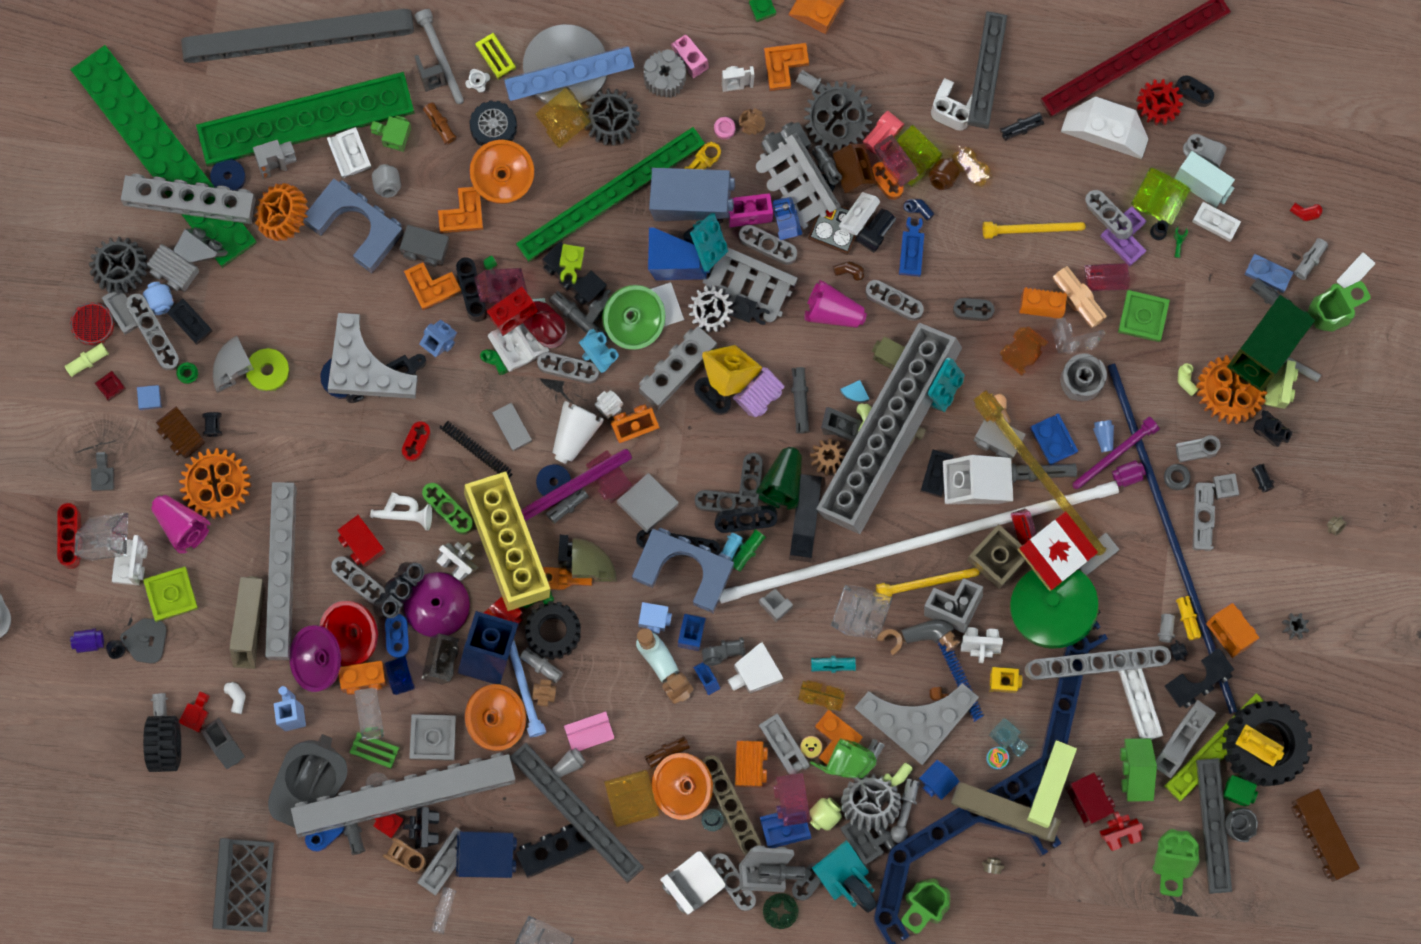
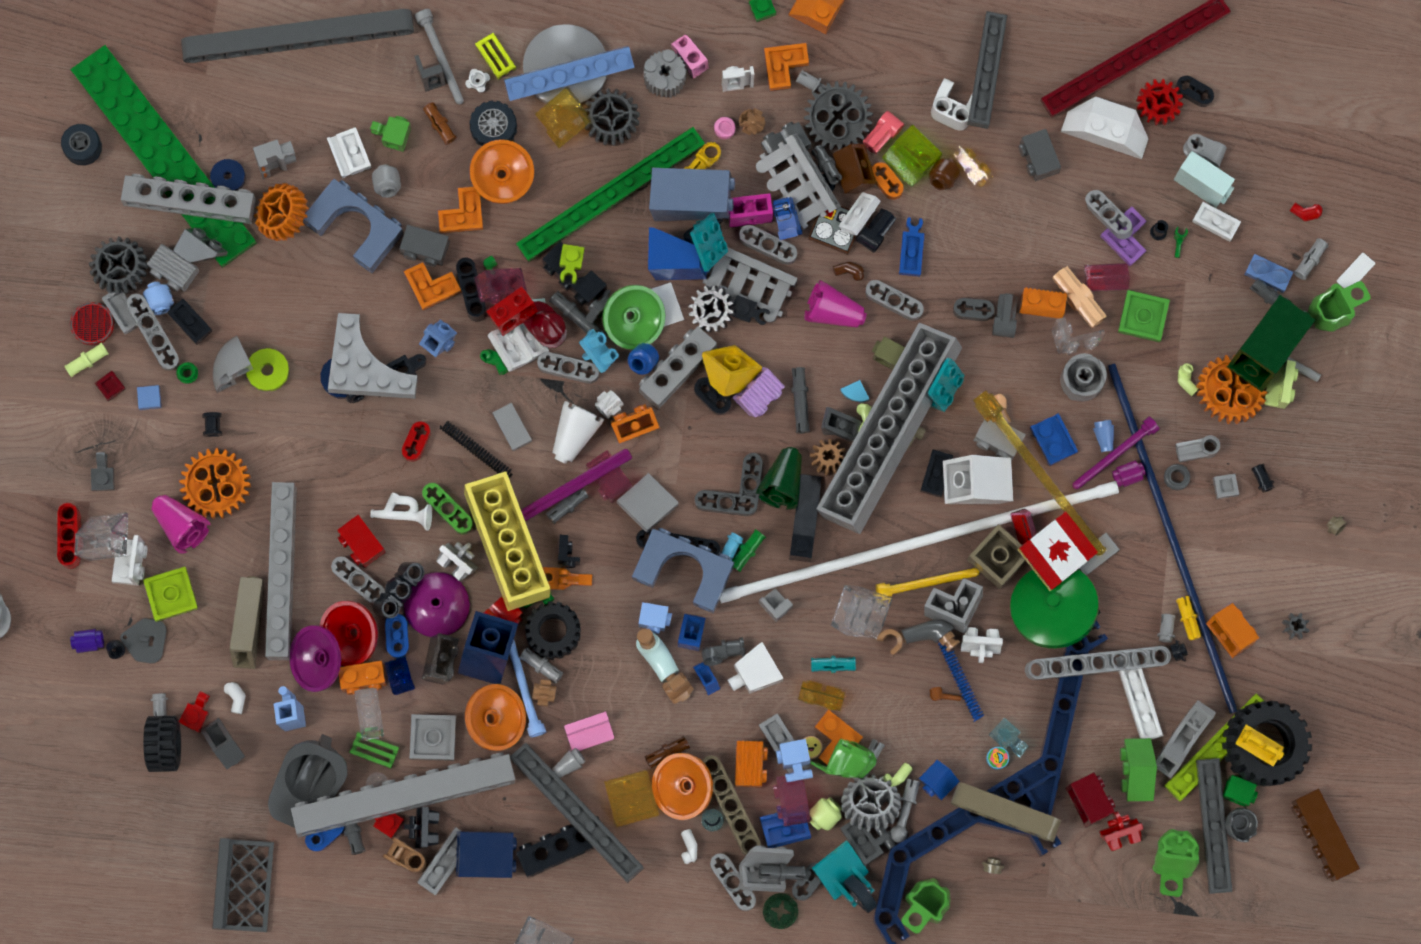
reddish brown brick [156,406,206,459] -> none
green plate [196,72,415,167] -> none
clear pin [430,887,457,934] -> none
dark blue piece [536,464,571,496] -> none
olive brick [572,538,617,582] -> none
bracket [660,851,726,915] -> none
black beam [714,505,778,533] -> none
light grey plate [855,683,979,765] -> none
clear pink brick [874,134,918,187] -> none
dark blue arm [903,199,935,221] -> none
yellow piece [982,221,1086,239] -> none
yellow brick [989,667,1022,693] -> none
black pin [1000,112,1044,141] -> none
clear orange brick [1000,326,1049,376] -> none
dark grey pin [1011,463,1077,483] -> none
yellowish green tile [1027,740,1077,828] -> none
clear neon green slope [1131,167,1191,226] -> none
black arch [1164,648,1234,709] -> none
light grey piece [1192,482,1216,551] -> none
black hips [1253,410,1292,447] -> none
none -> black wheel [61,124,102,166]
none -> blue head [627,343,659,375]
none -> white arm [681,829,697,864]
none -> light blue brick [776,739,813,783]
none -> dark grey piece [992,293,1018,338]
none -> dark grey brick [1018,129,1061,182]

